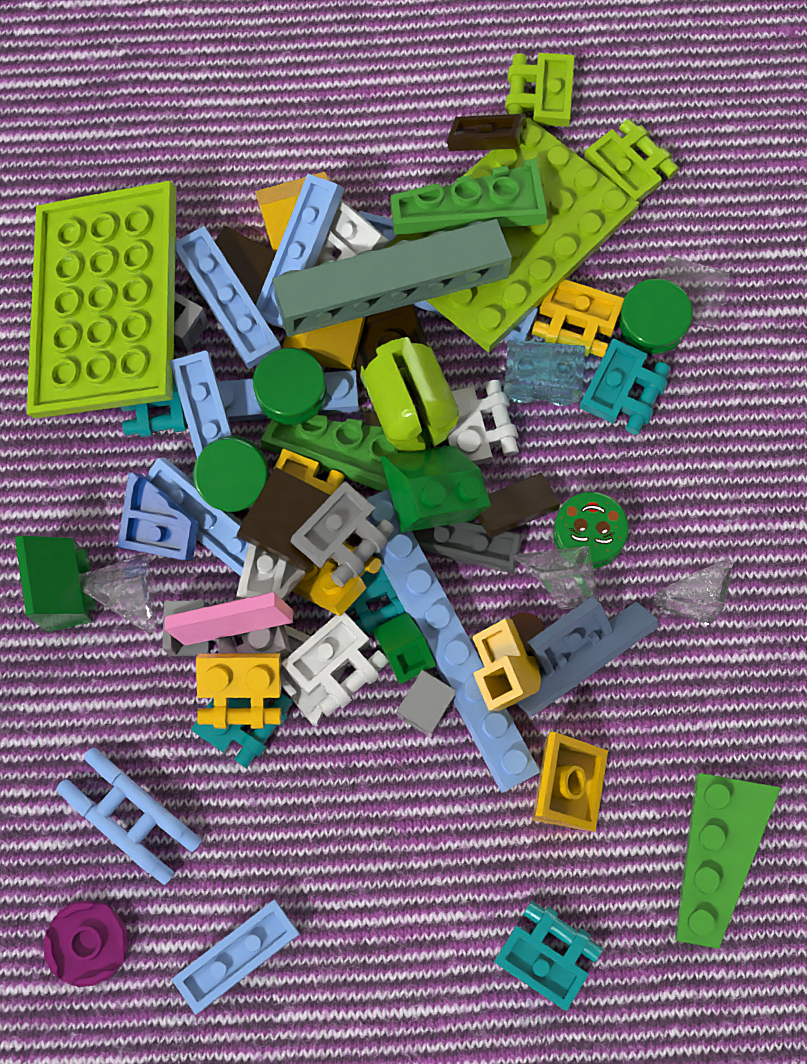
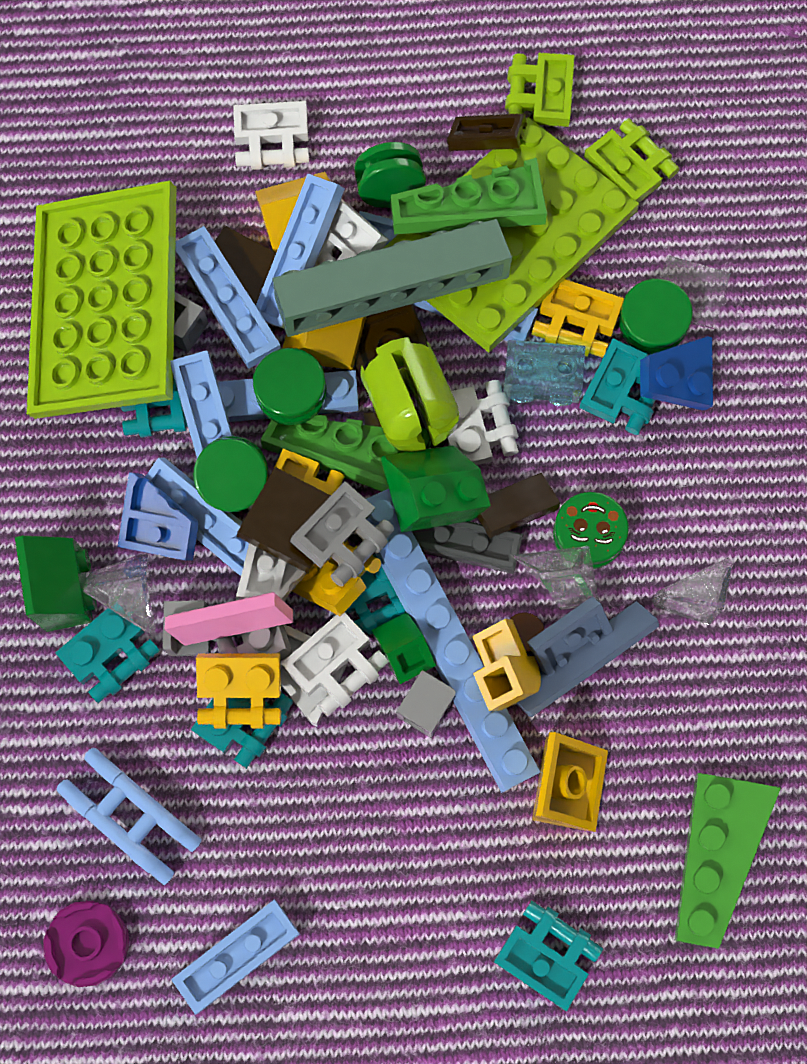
none -> teal plate [55,601,160,704]
none -> white plate [233,101,310,170]
none -> green head [354,142,426,208]
none -> blue wing [640,336,713,411]

